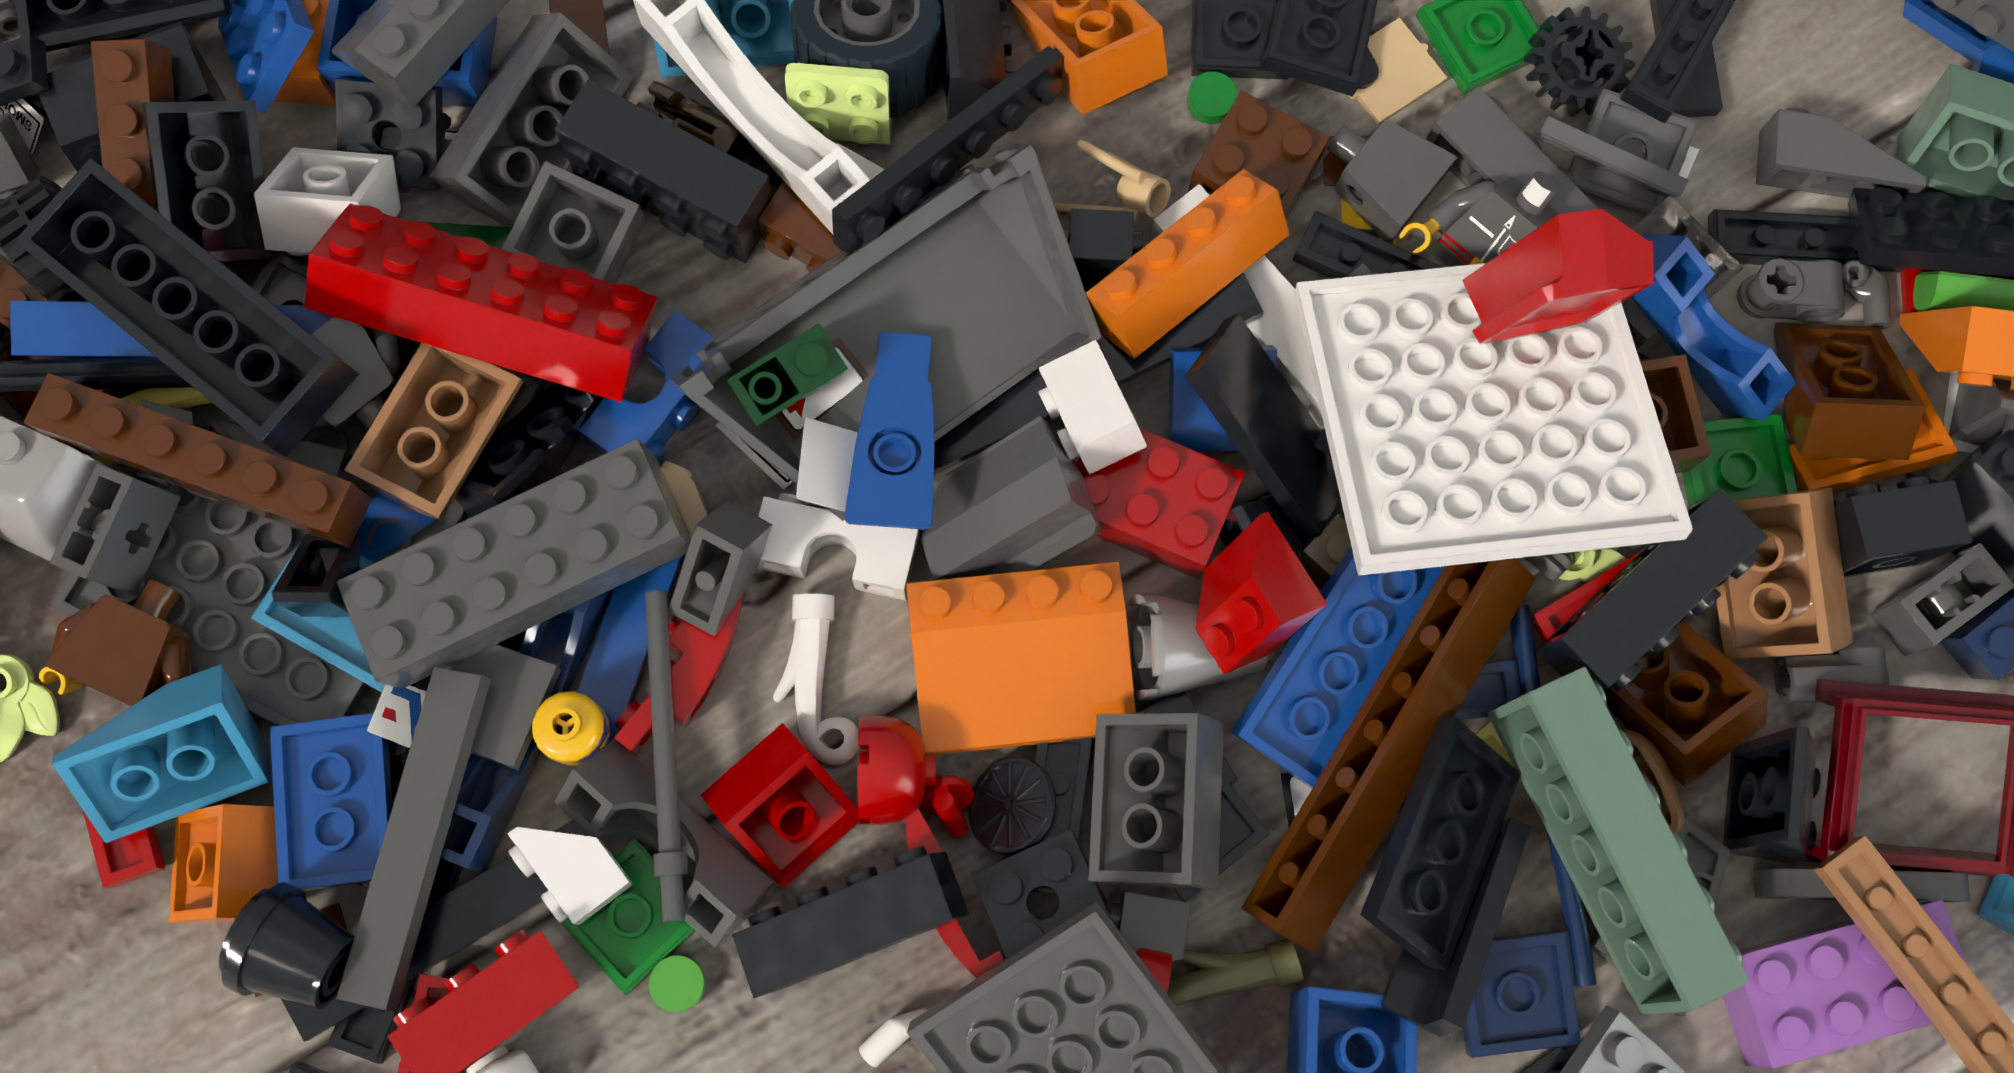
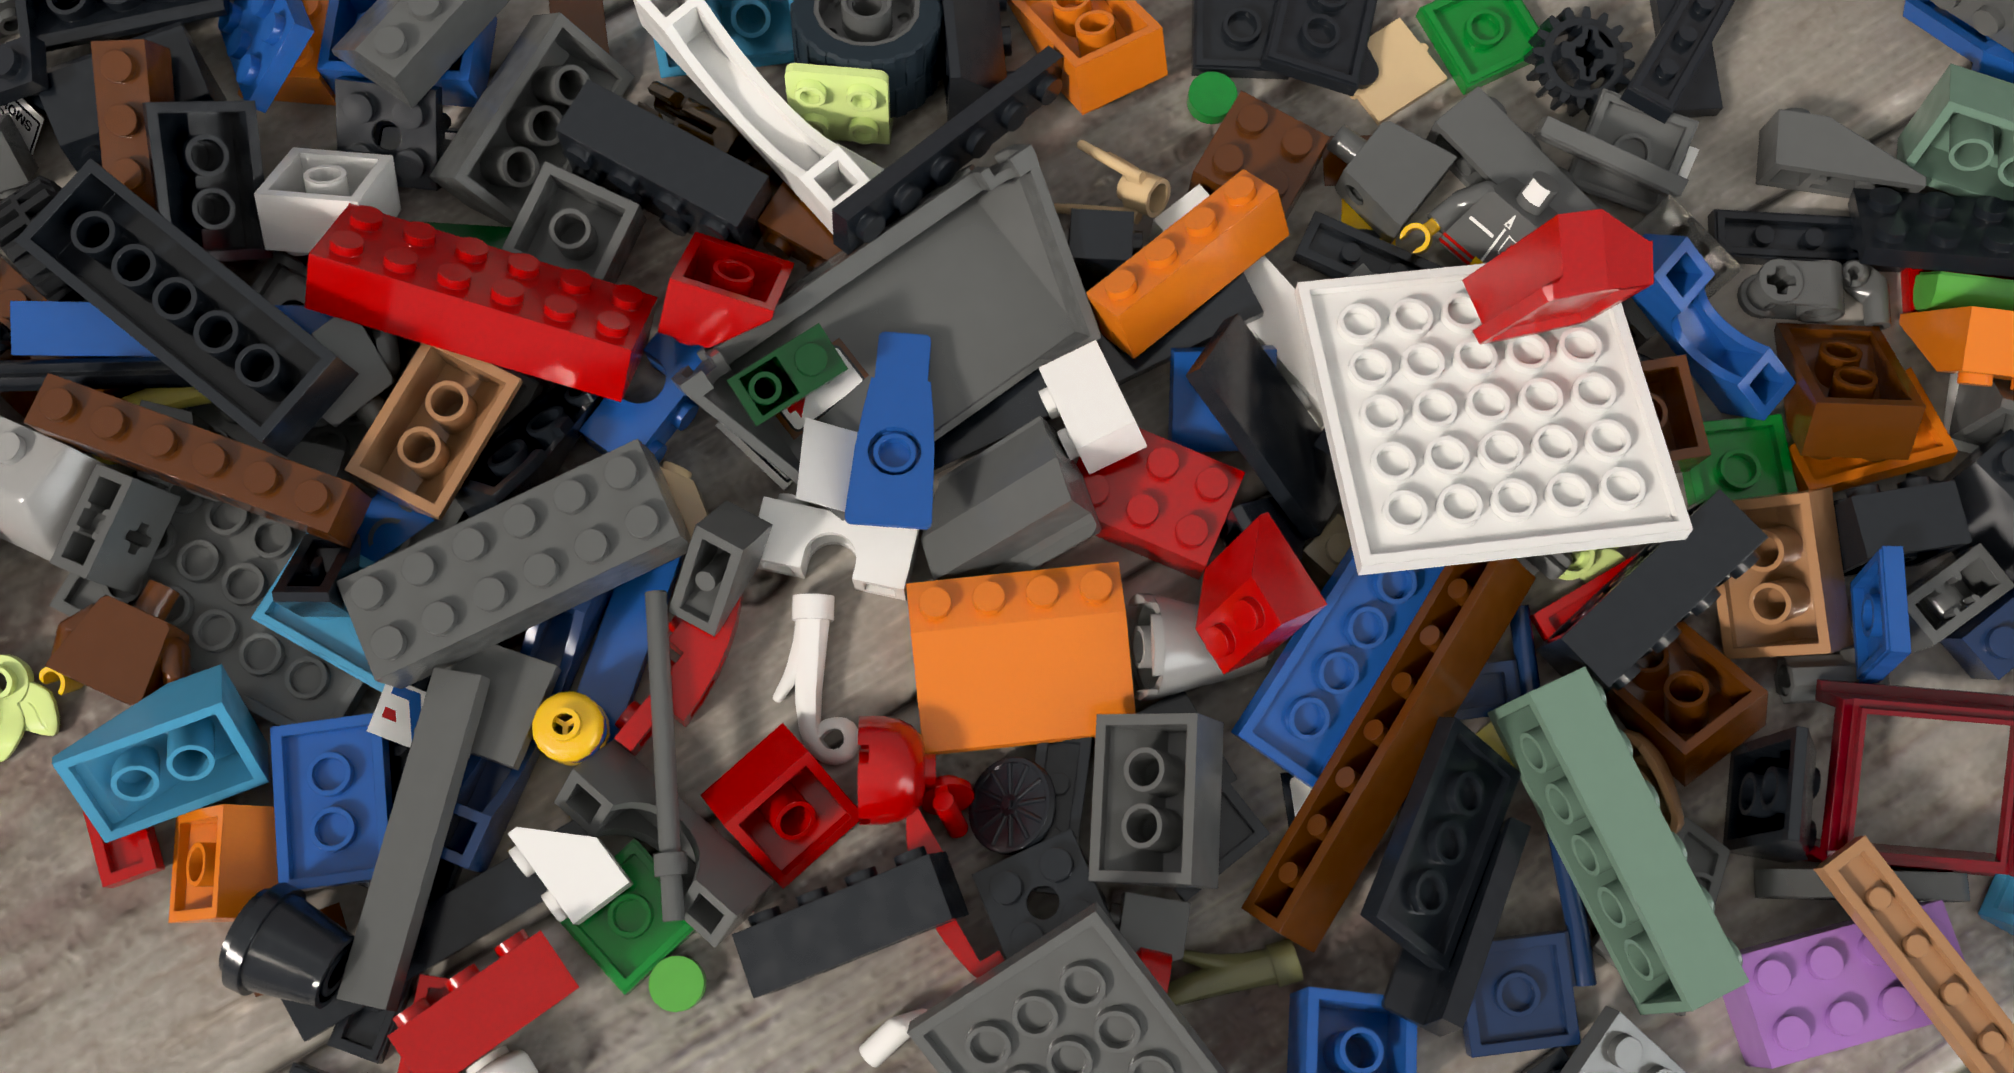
none -> red slope [658,231,795,348]
none -> blue tile [1850,546,1912,683]

